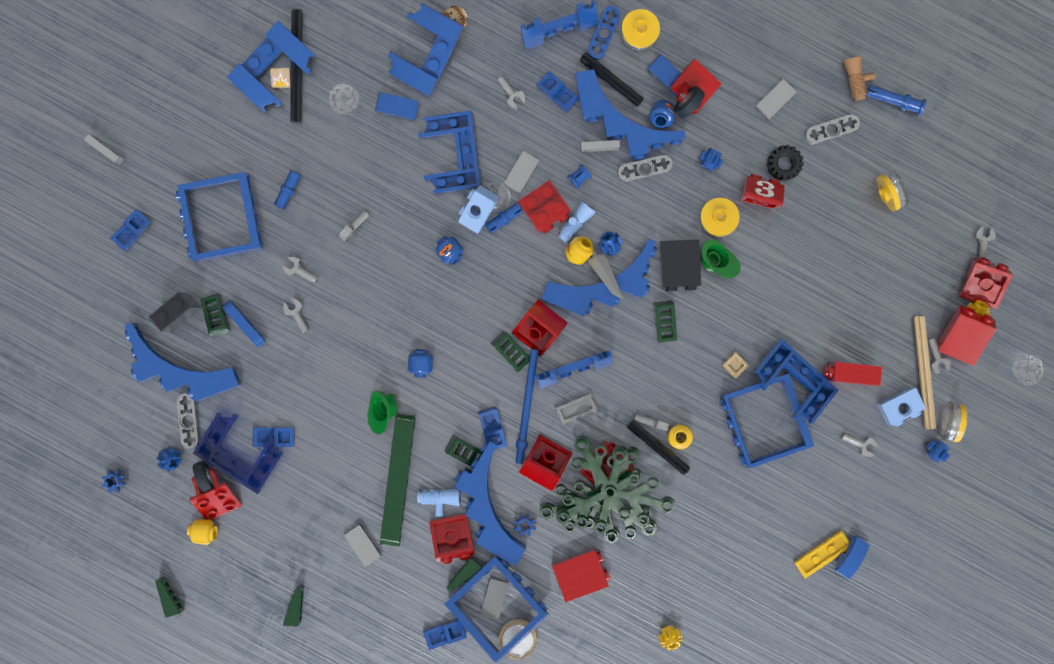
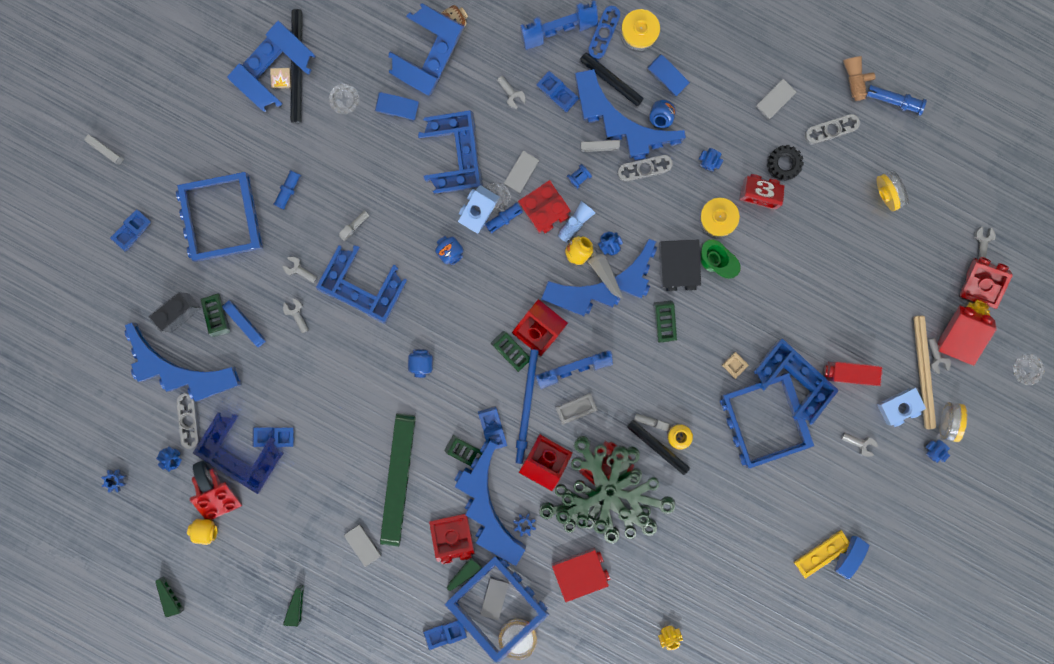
green piece [367,391,397,434] -> none
light blue piece [417,488,461,516] -> none
red plate [670,58,721,118] -> none
none -> blue wedge [316,245,407,324]

